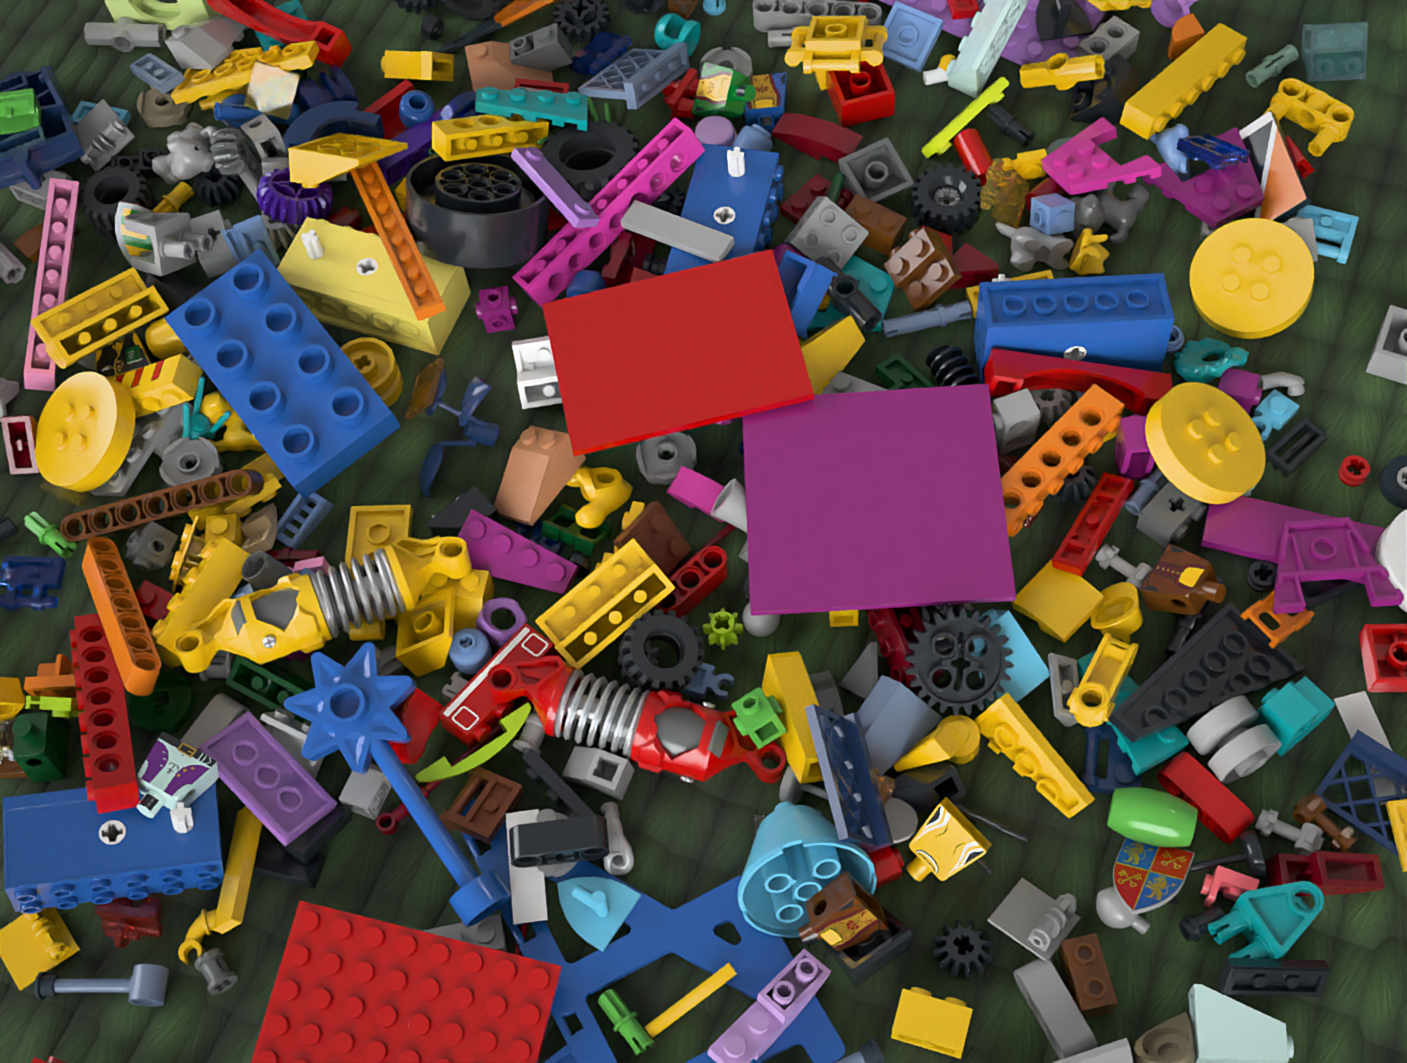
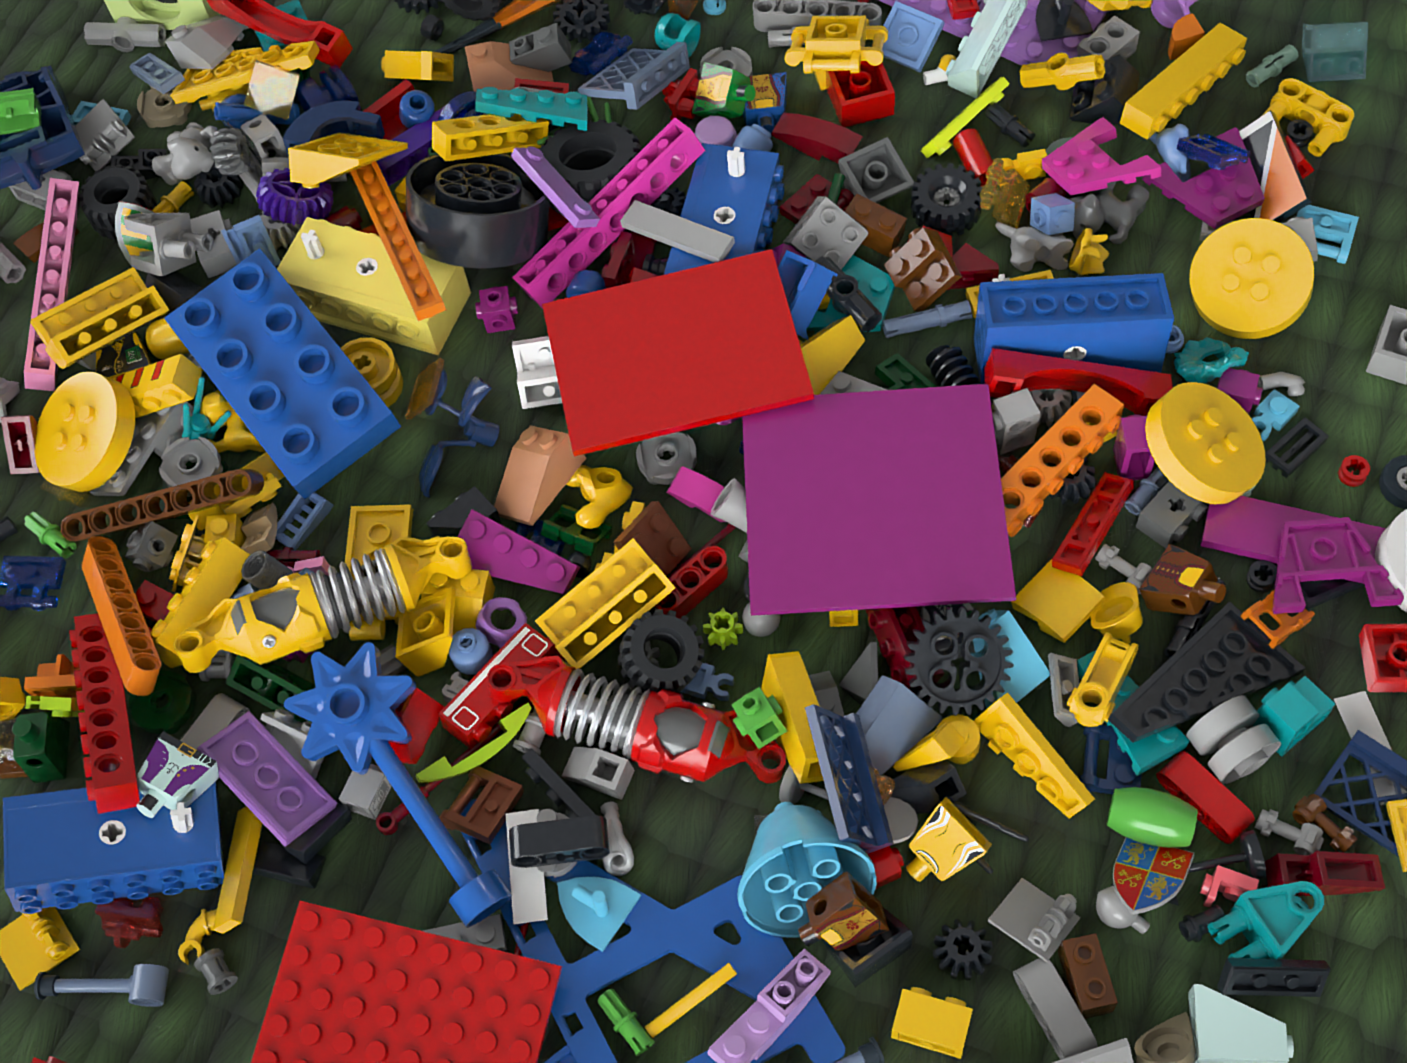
none -> black bush [1285,119,1313,148]

